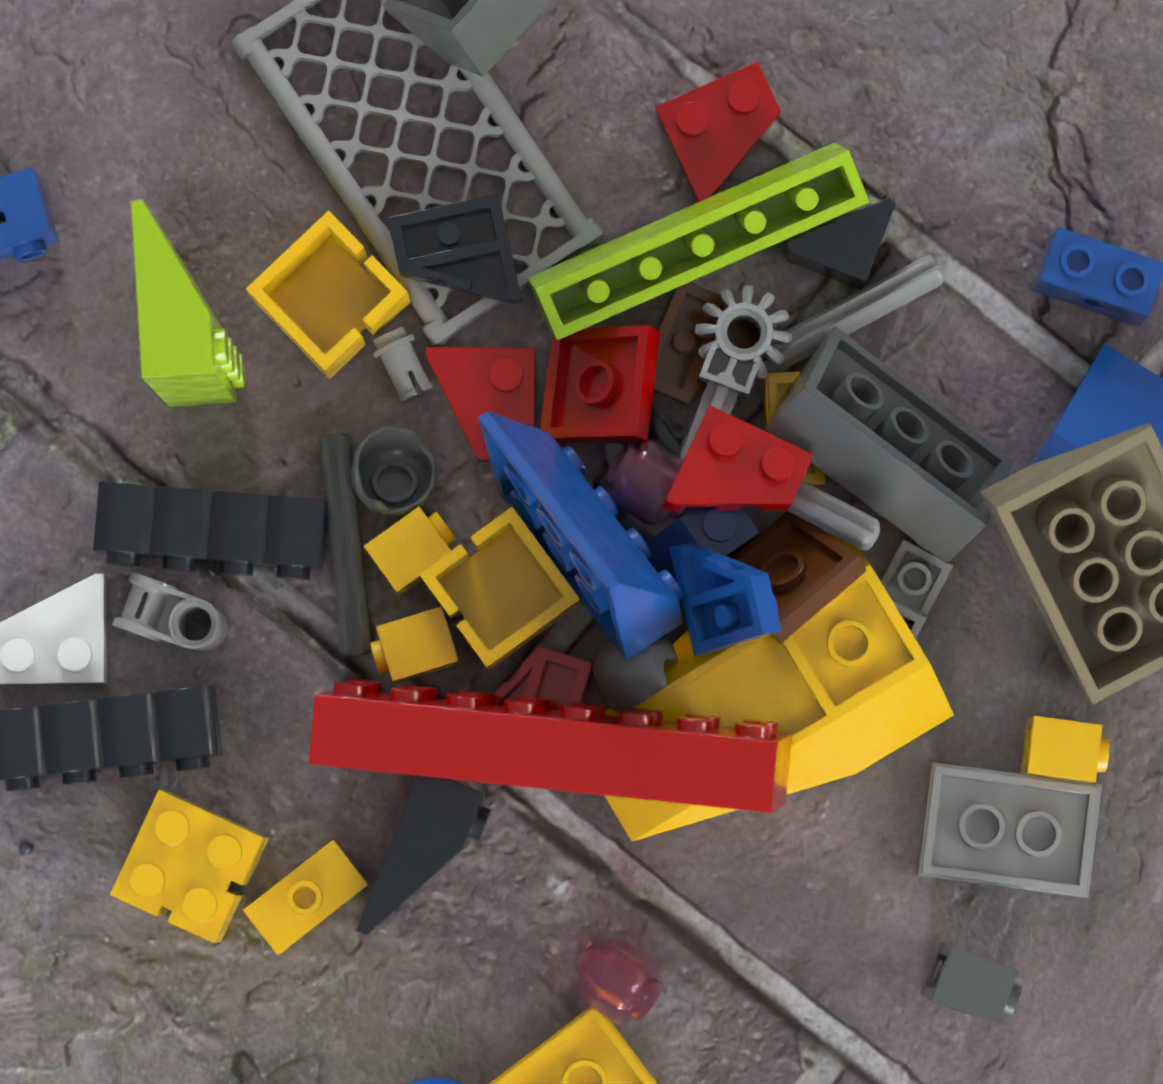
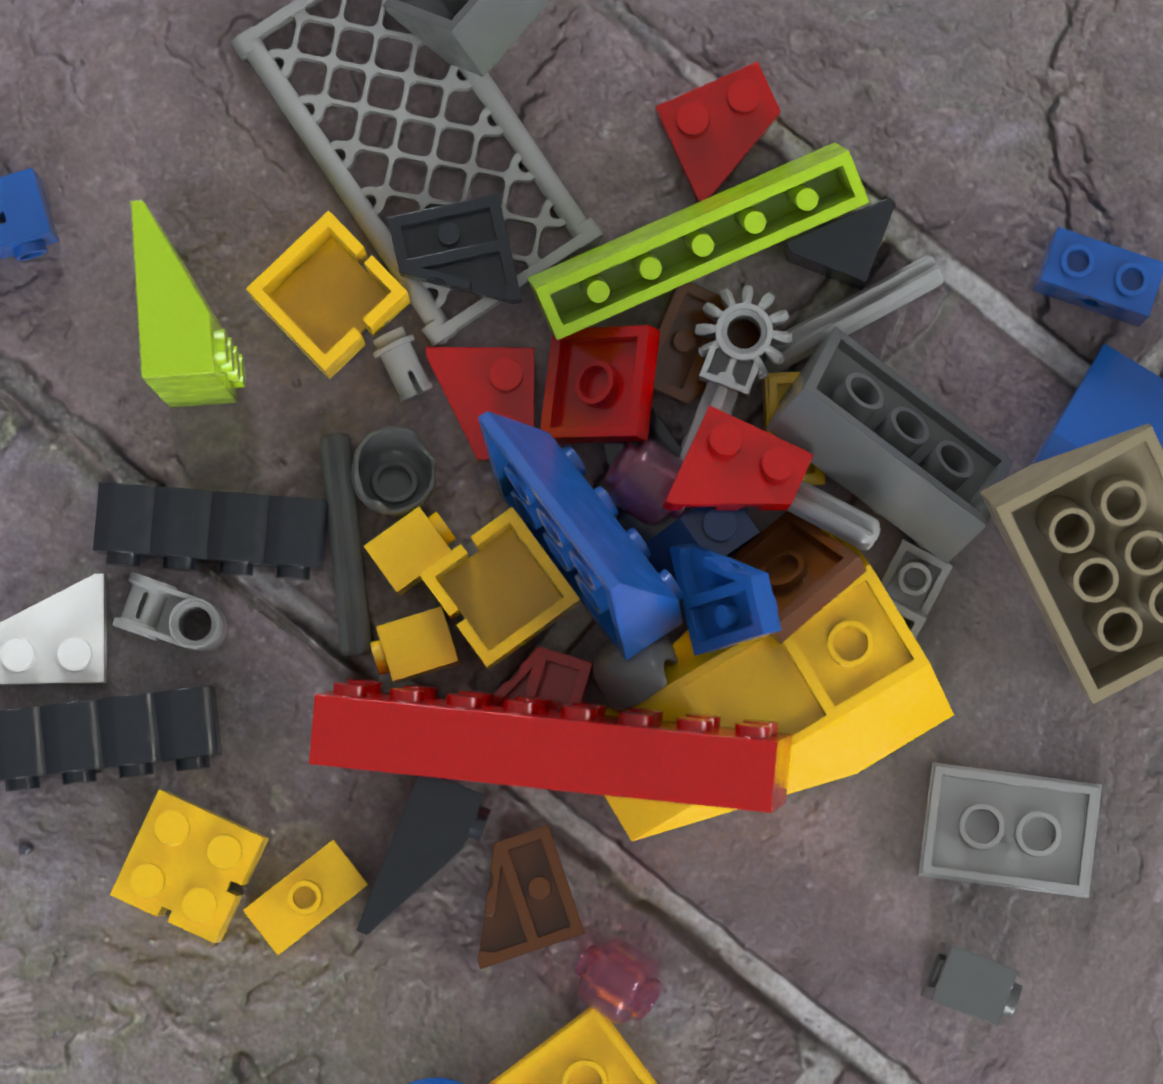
yellow brick [1020,716,1110,783] -> none
none -> reddish brown wing [478,825,585,969]

